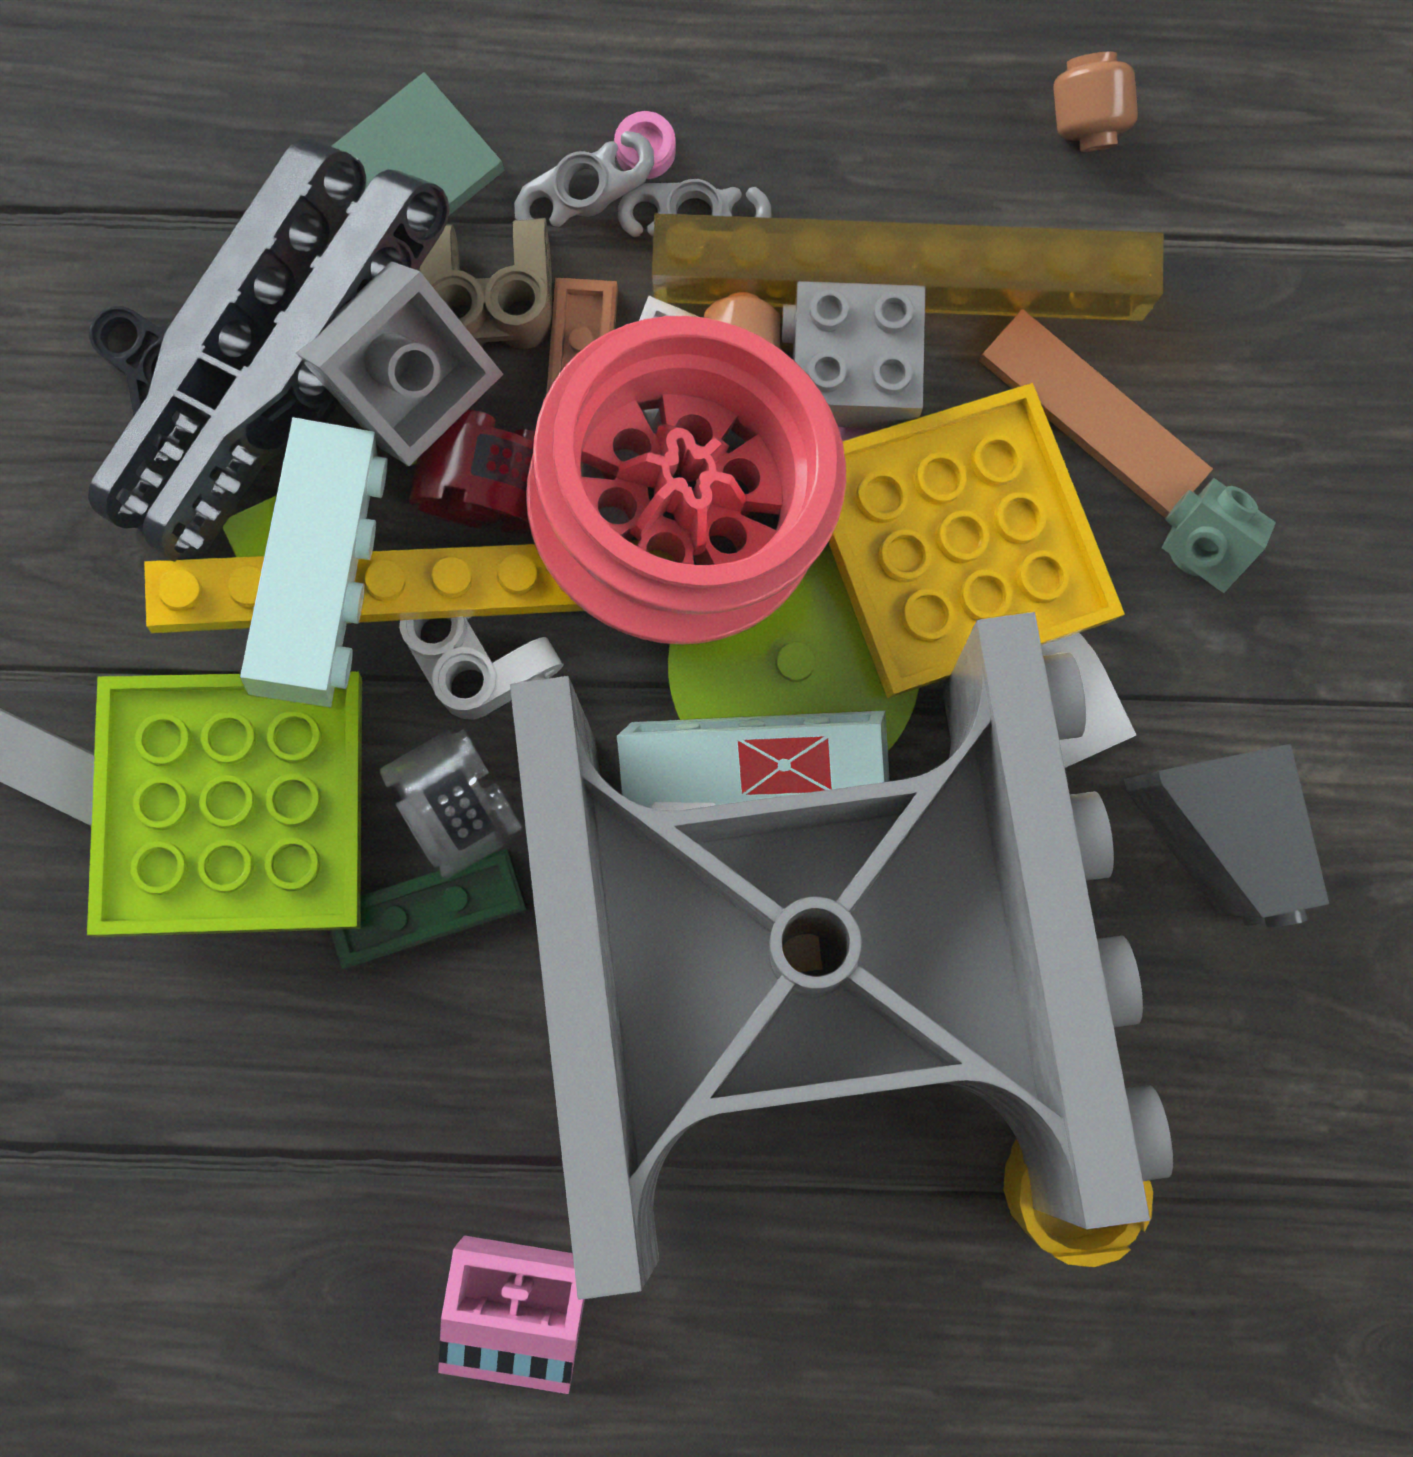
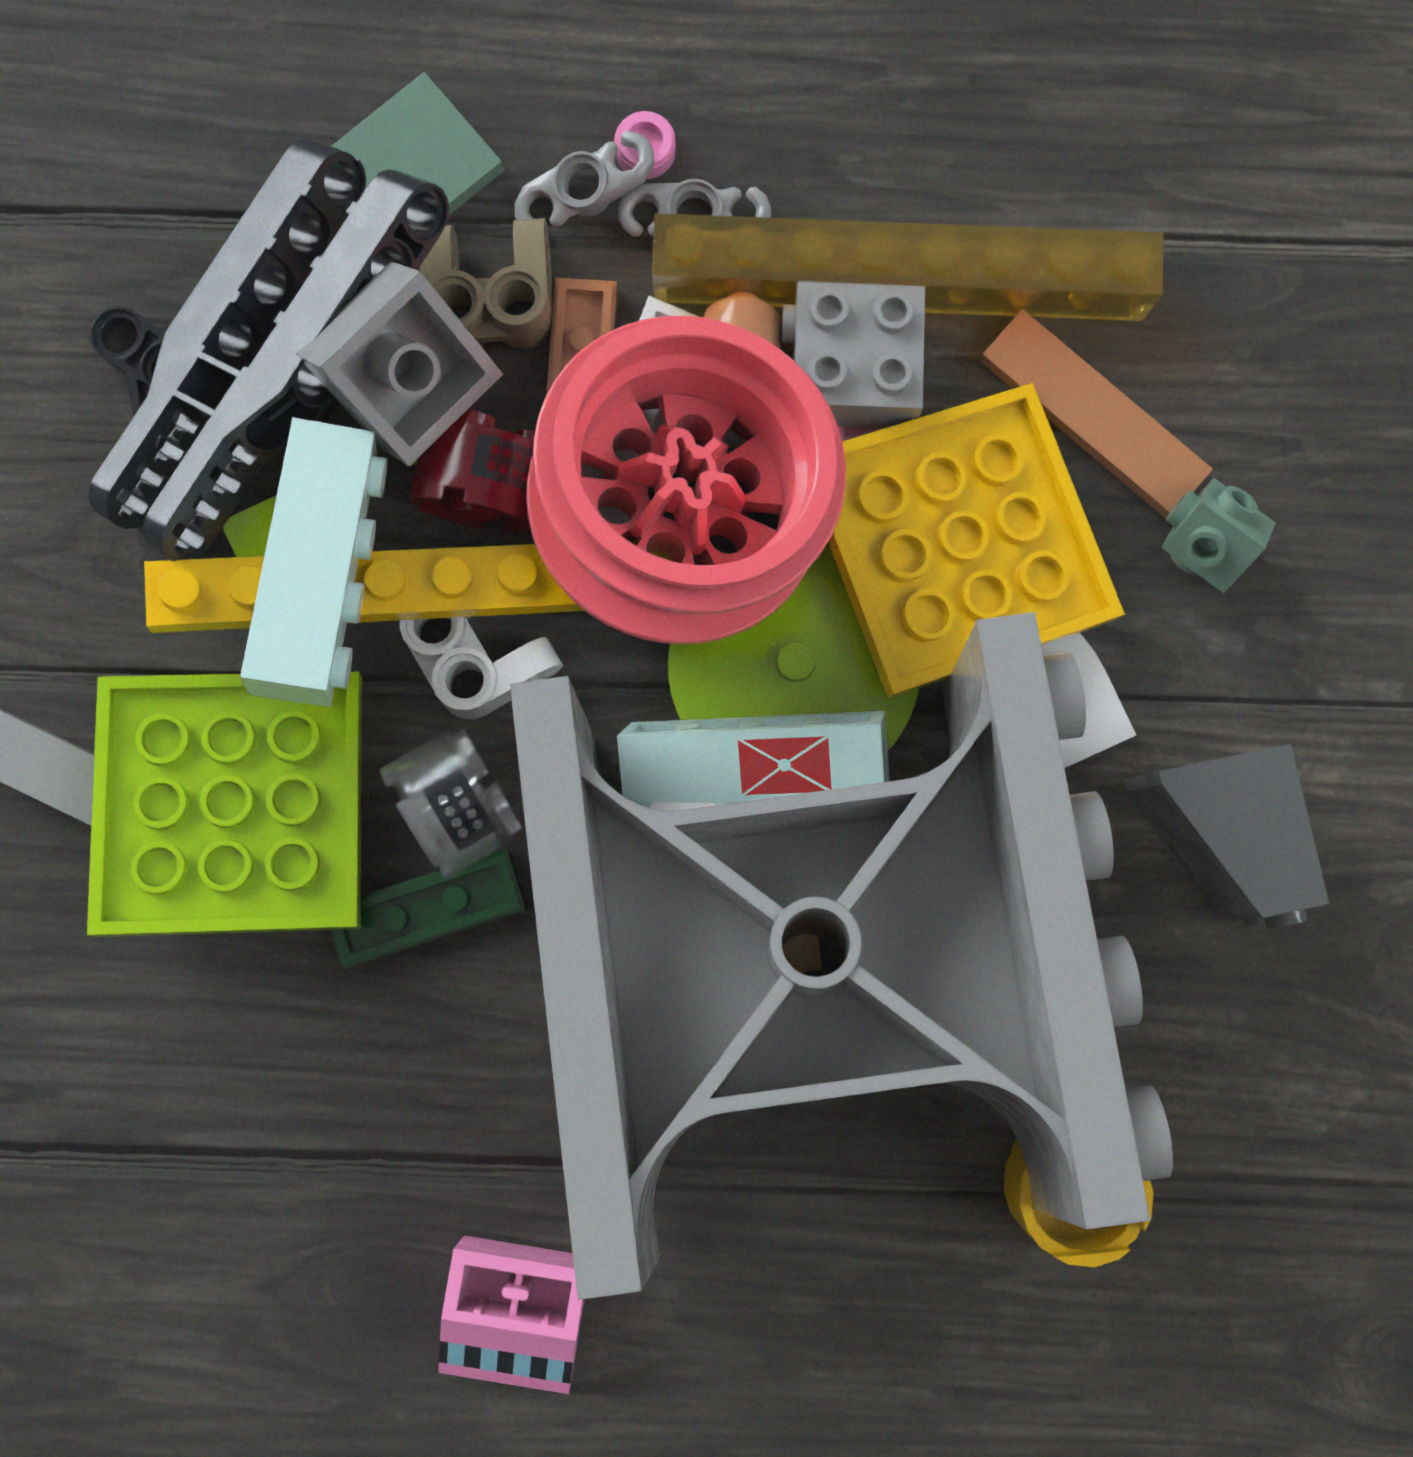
nougat head [1053,52,1138,152] -> none

